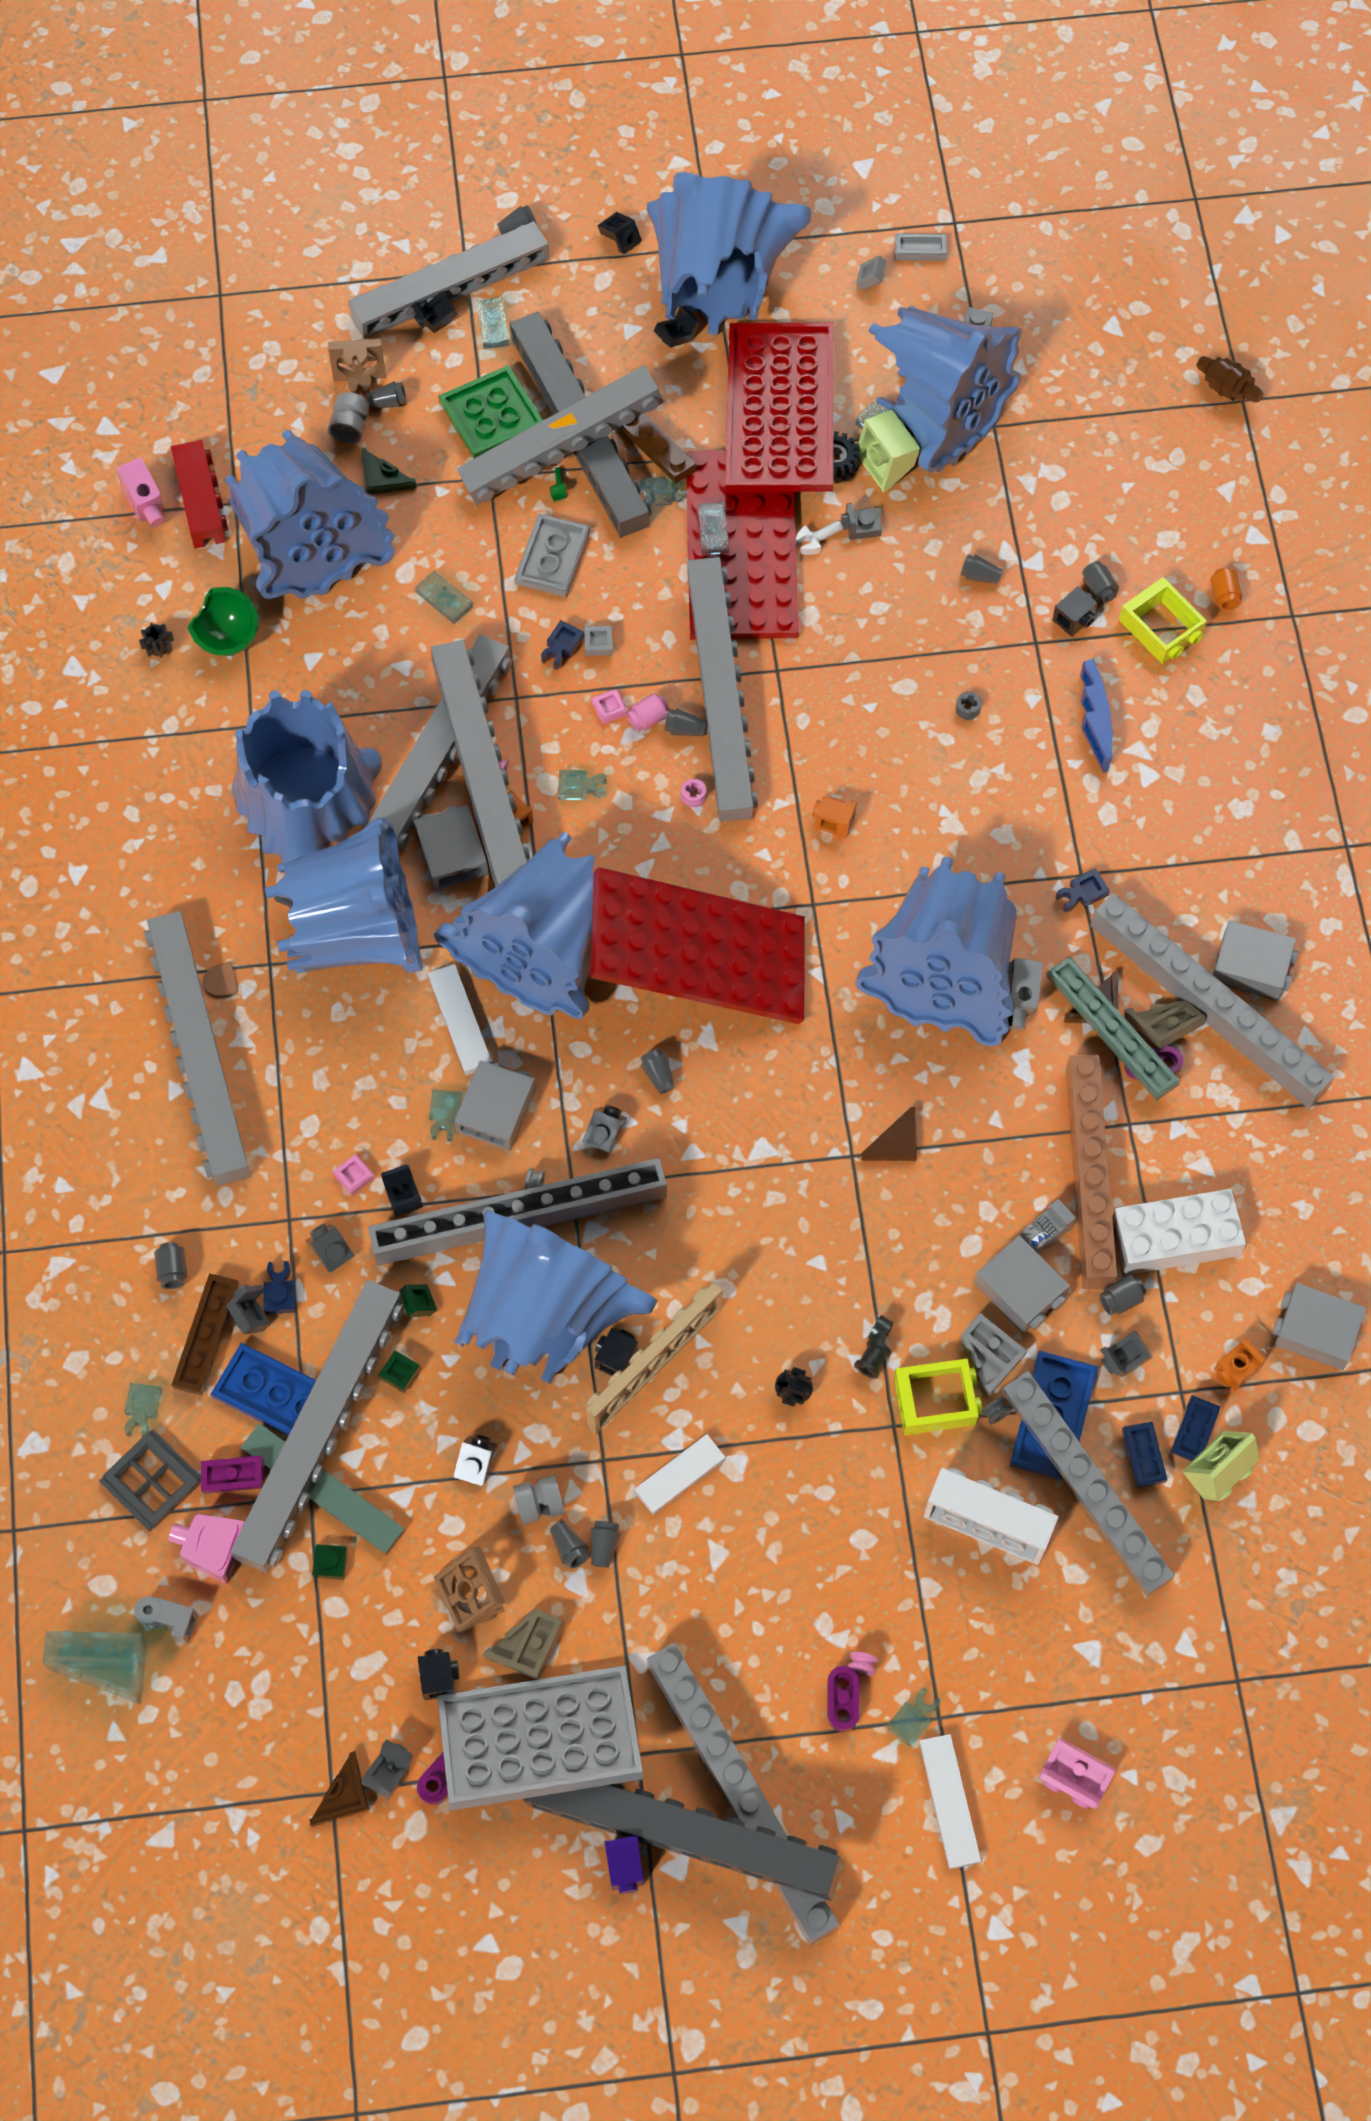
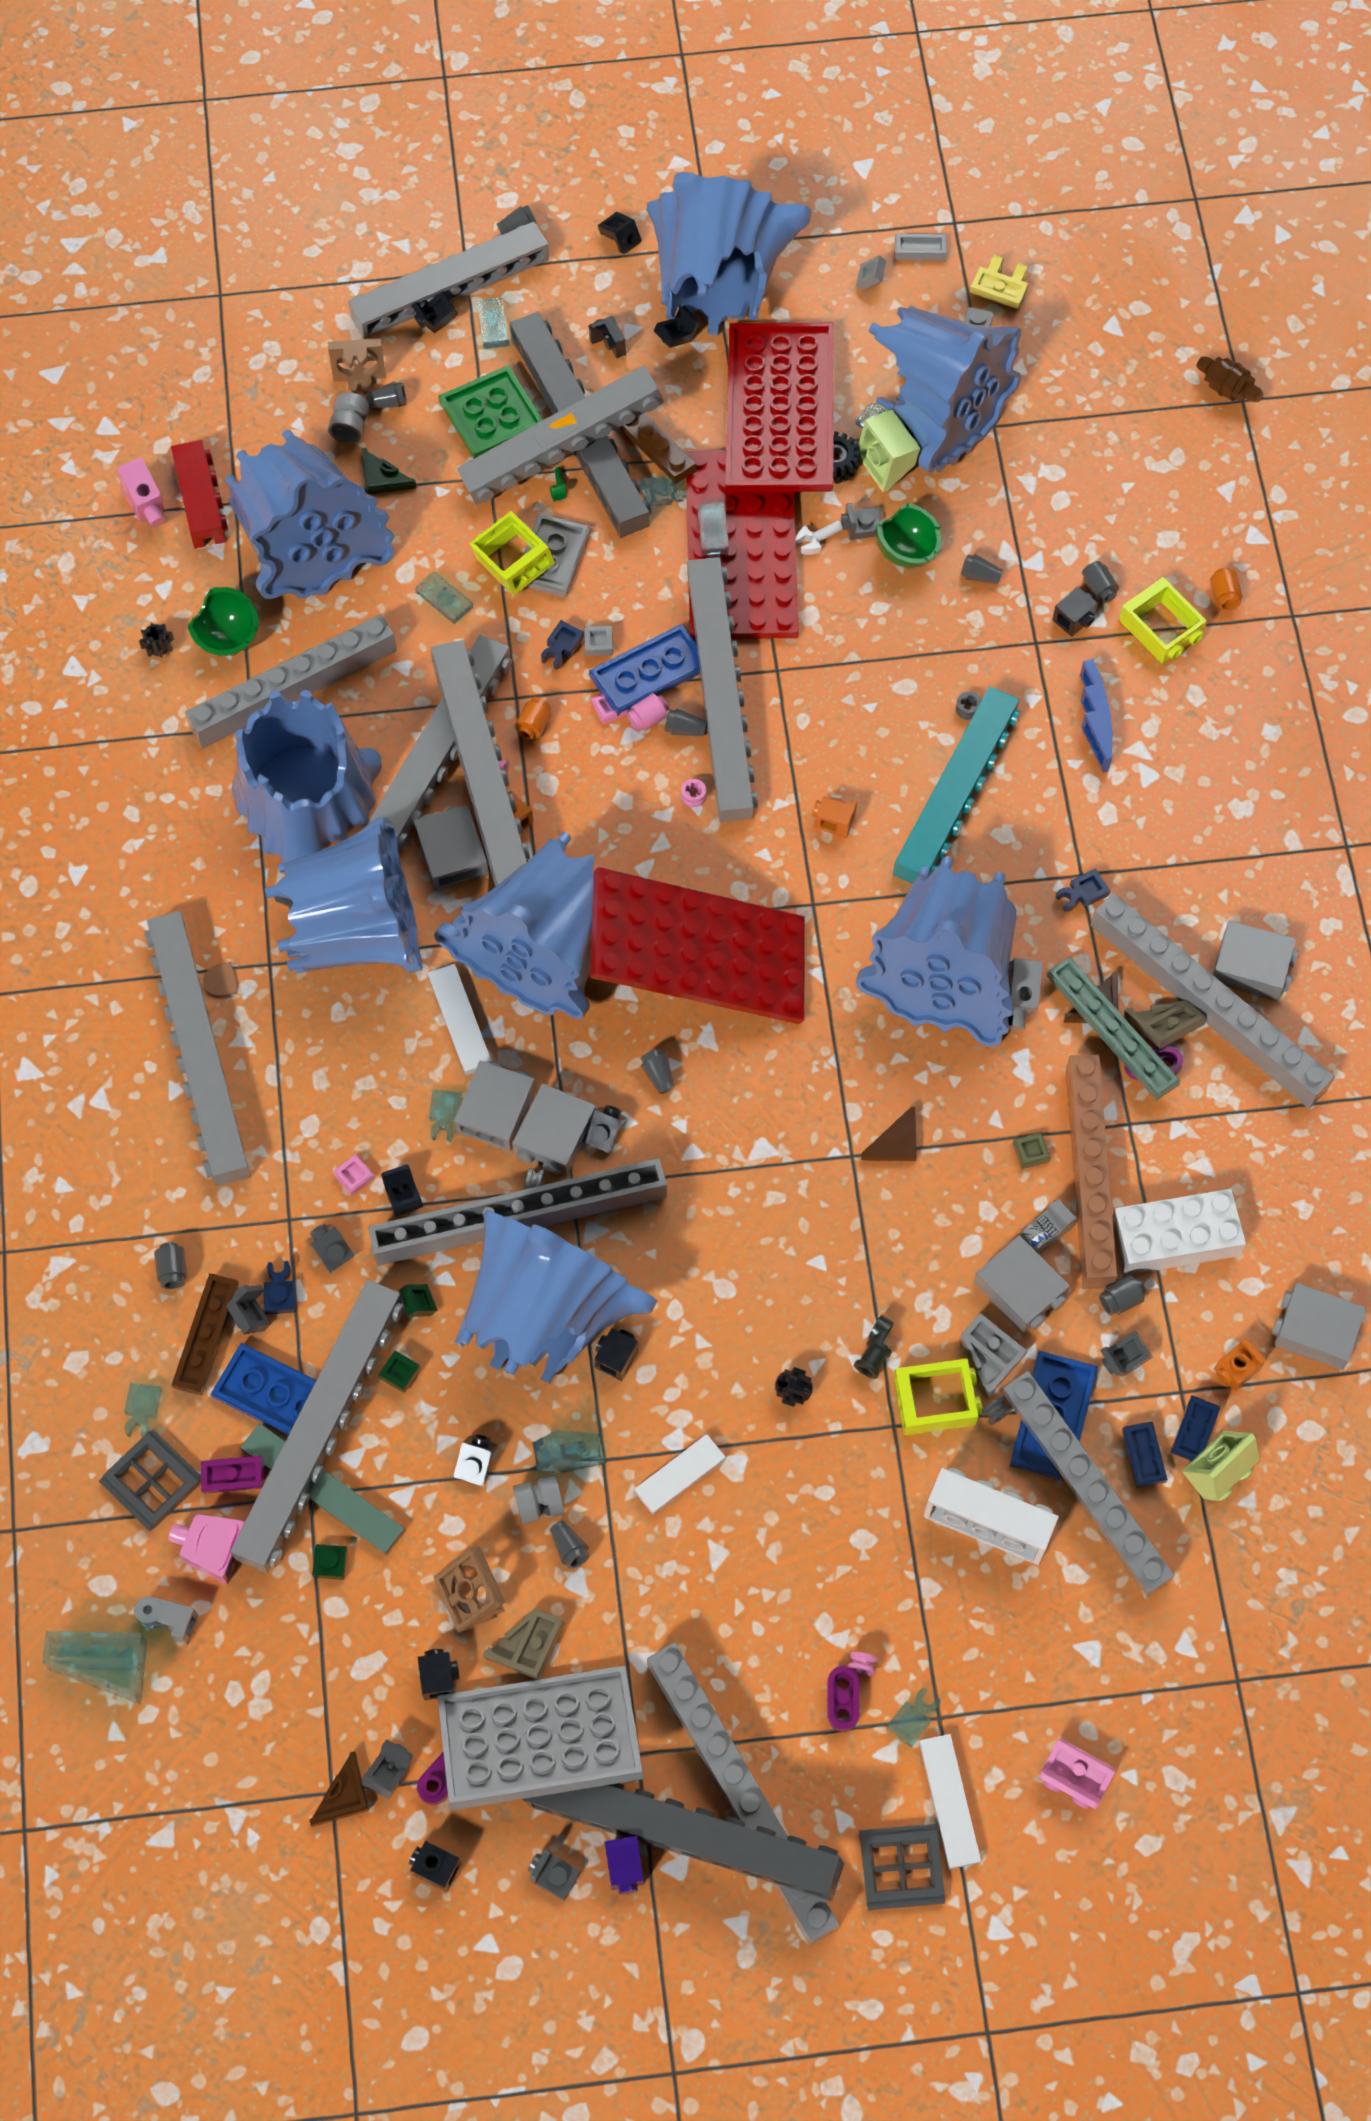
clear light blue plate [558,770,607,800] -> none
tan plate [586,1282,723,1434] -> none
dark grey cone [591,1521,621,1568] -> none
none -> light grey brick [185,614,397,749]
none -> black brick [409,1841,462,1892]
none -> neon yellow window [469,511,555,596]
none -> light grey brick [512,1083,596,1176]
none -> orange brick [515,697,551,740]
none -> dark grey bracket [528,1849,580,1901]
none -> clear light blue slope [532,1430,607,1473]
none -> black bracket [588,316,626,358]
none -> blue tile [589,624,700,716]
none -> dark grey piece [859,1824,945,1911]
none -> green cylinder [875,503,942,569]
none -> teal brick [893,686,1021,884]
none -> light yellow plate [970,254,1029,309]
none -> olive tile [1013,1132,1051,1169]

